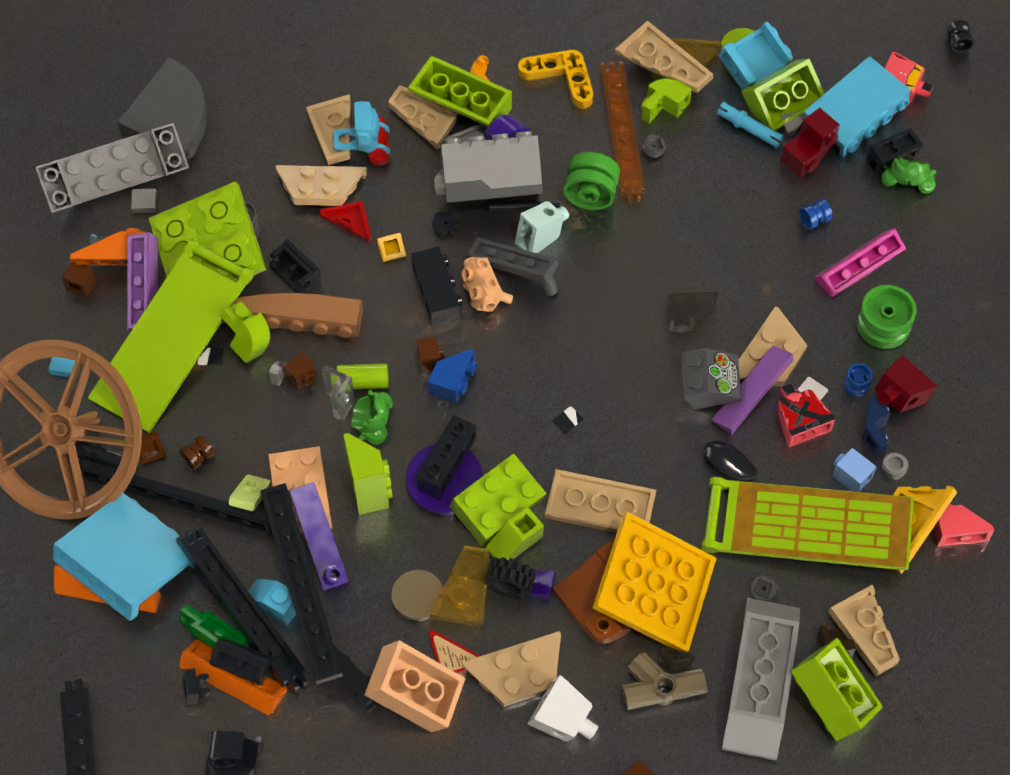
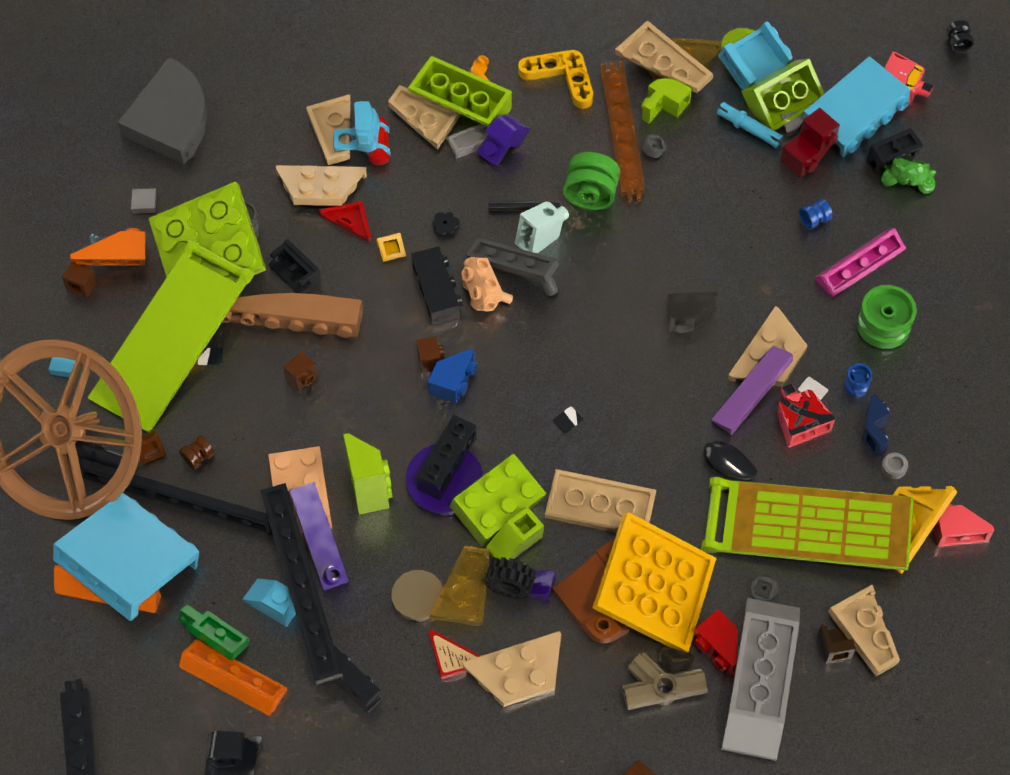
light grey slope [35,123,189,213] -> none
medium lavender slope [127,232,158,331] -> none
black hinge [176,526,308,693] -> none
black tile [182,669,211,706] -> none
black hinge [209,637,274,686] -> none
lime brick [220,301,270,363] -> none
yellowish green plate [229,474,271,512] -> none
light grey tile [269,360,287,387] -> none
clear panel [322,366,355,421] -> none
lime brick [332,363,389,390] -> none
bright green hair [351,389,393,445] -> none
light nougat brick [365,640,465,732] -> none
light grey piece [434,131,543,203] -> none
white torso [527,675,598,742] -> none
dark grey slope [682,348,742,410] -> none
lime slope [791,638,883,742] -> none
light blue brick [832,448,876,492] -> none
dark red torso [875,355,938,412] -> none
none -> red slope [693,609,737,677]

